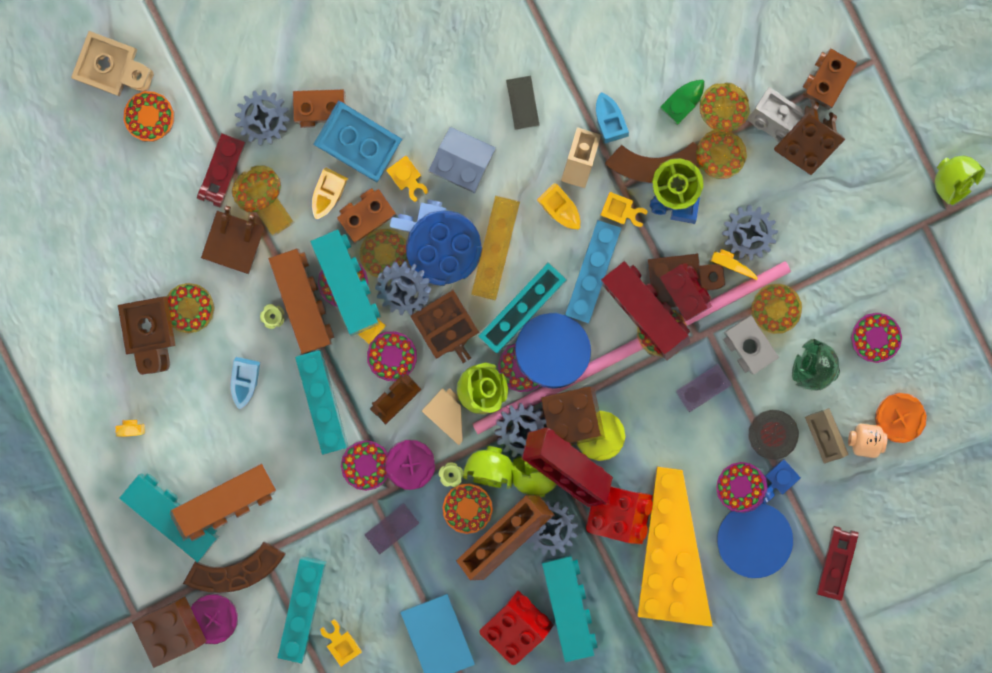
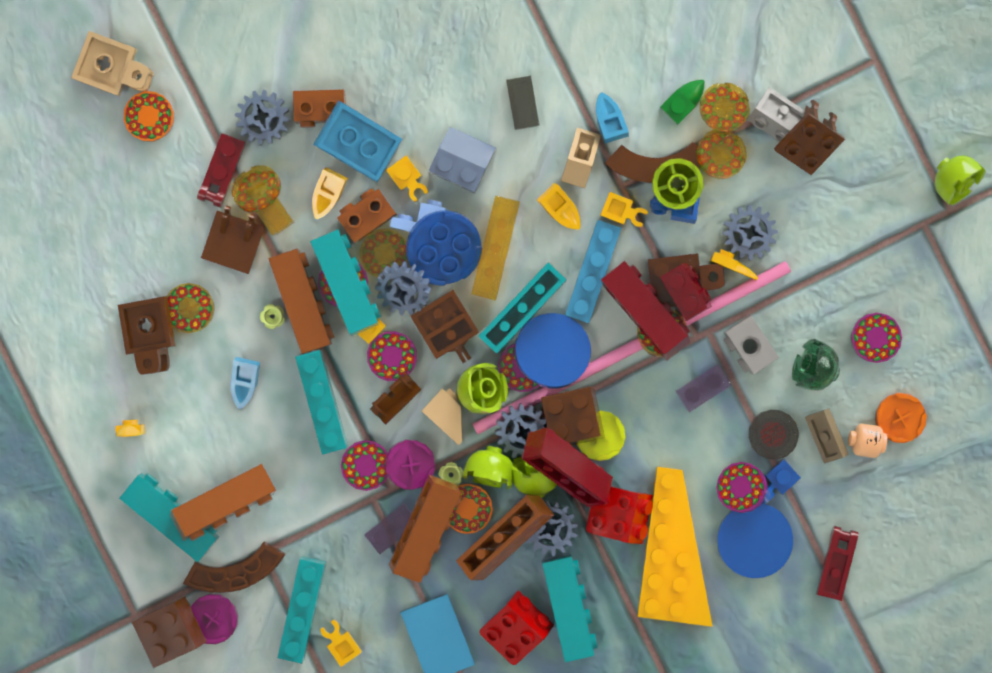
clear yellow tile [751,284,802,334] -> none
dark orange brick [802,48,857,110] -> none
none -> dark orange brick [389,475,461,583]

